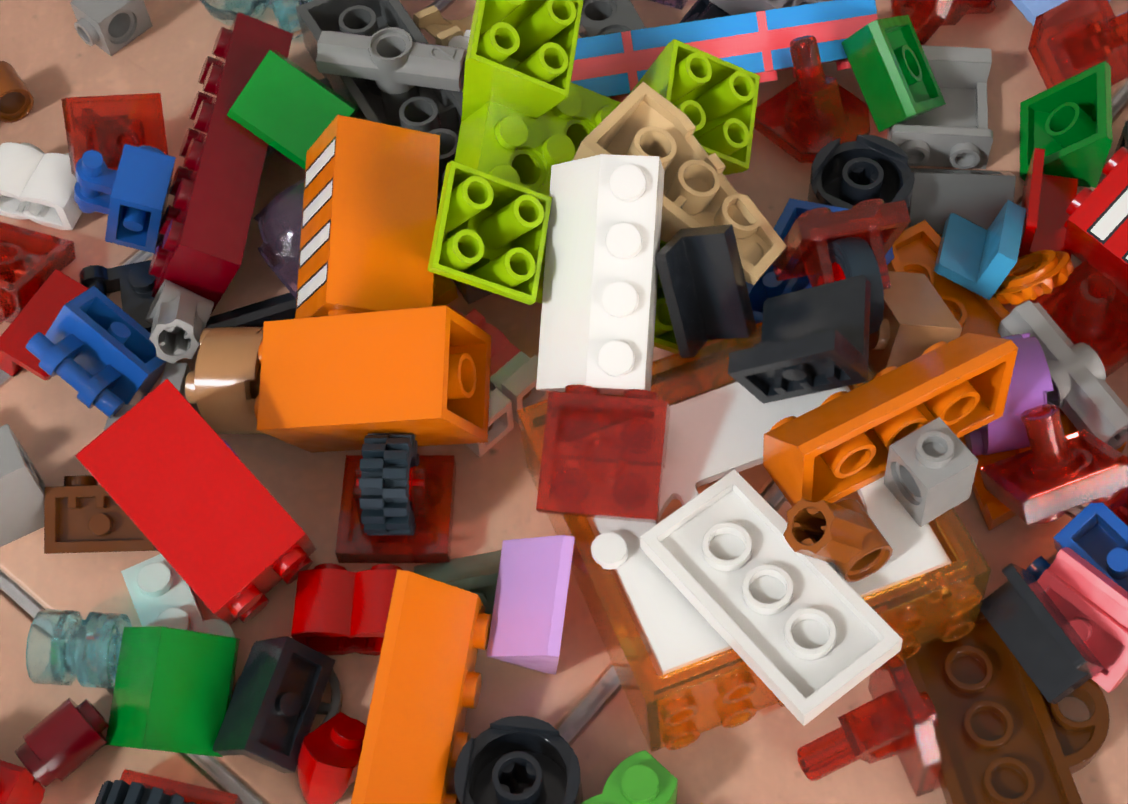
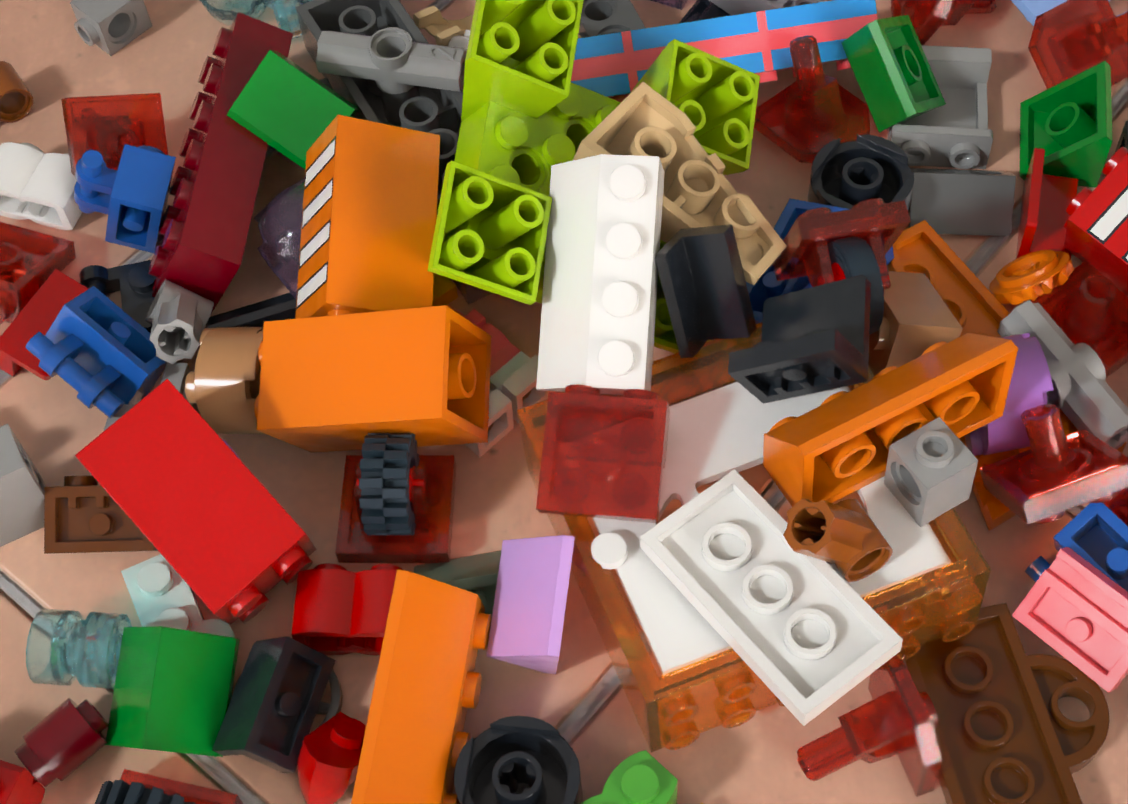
dark azure panel [934,200,1026,300] -> none
black panel [977,563,1104,704] -> none

